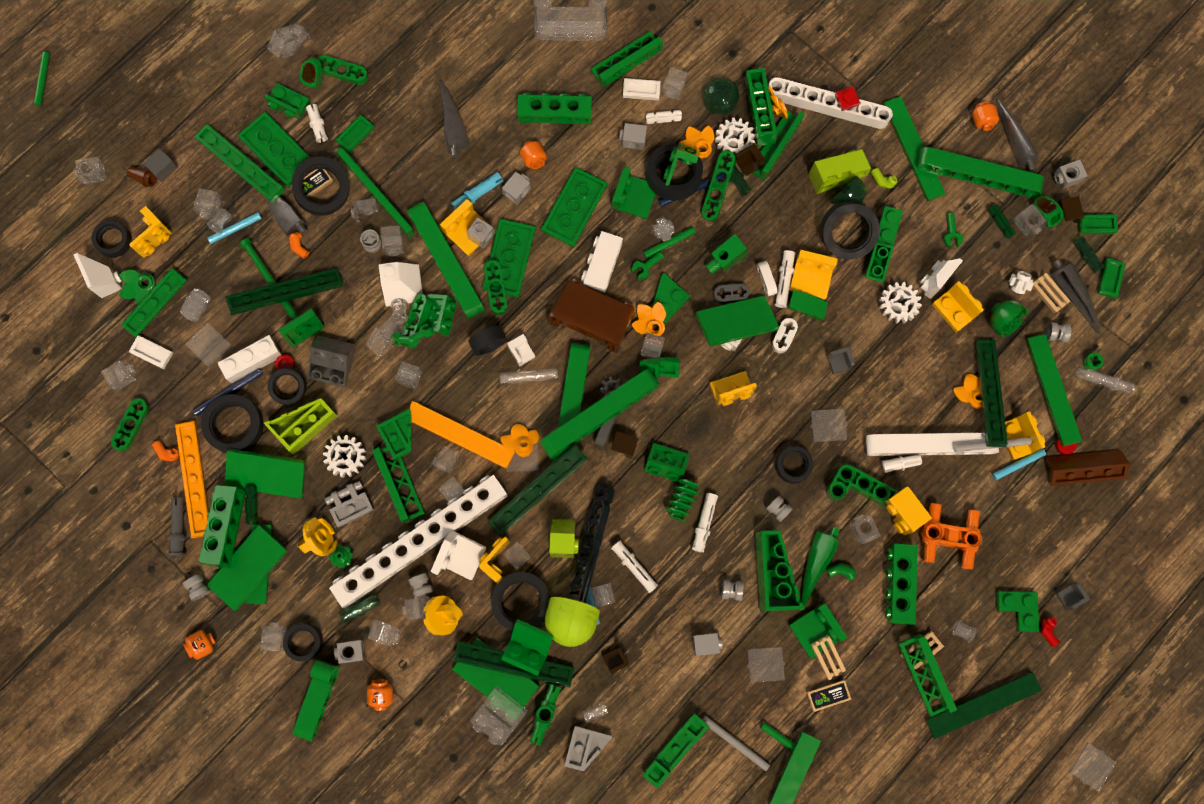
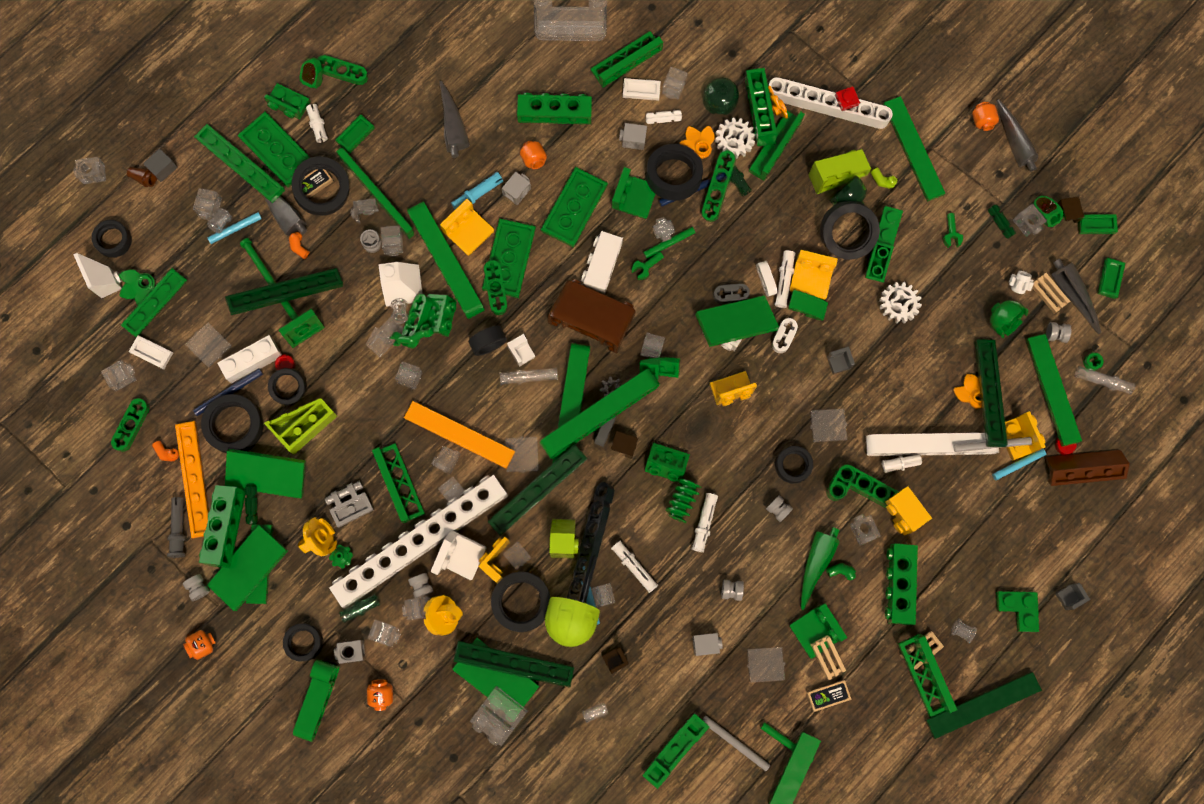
green bar [34,52,50,106] -> none
yellow bracket [129,206,172,258] -> none
clear gear [180,288,211,322] -> none
clear brick [260,622,287,652] -> none
clear slope [267,23,310,59] -> none
flat silver slope [308,336,355,388] -> none
white gear [323,435,366,478] -> none
green wing [376,409,412,461] -> none
light grey brick [467,217,495,249] -> none
light orange plate [500,424,539,457] -> none
green bracket [501,620,554,676] -> none
green pin [529,683,561,746] -> none
light grey wing [564,726,612,771] -> none
light orange plate [632,302,666,337] -> none
green wing [652,273,691,324] -> none
green bracket [663,143,701,186] -> none
green torso [705,234,747,274] -> none
dark brown panel [735,143,765,176] -> none
green wedge [755,530,805,612] -> none
green beam [918,147,1044,198] -> none
white slope [920,258,963,299] -> none
orange piece [921,503,982,570] -> none
yellow bracket [932,281,984,333] -> none
red arm [1041,617,1060,647] -> none
light grey brick [1054,160,1088,190] -> none
clear piece [1069,743,1117,792] -> none
clear green pin [1074,236,1105,274] -> none

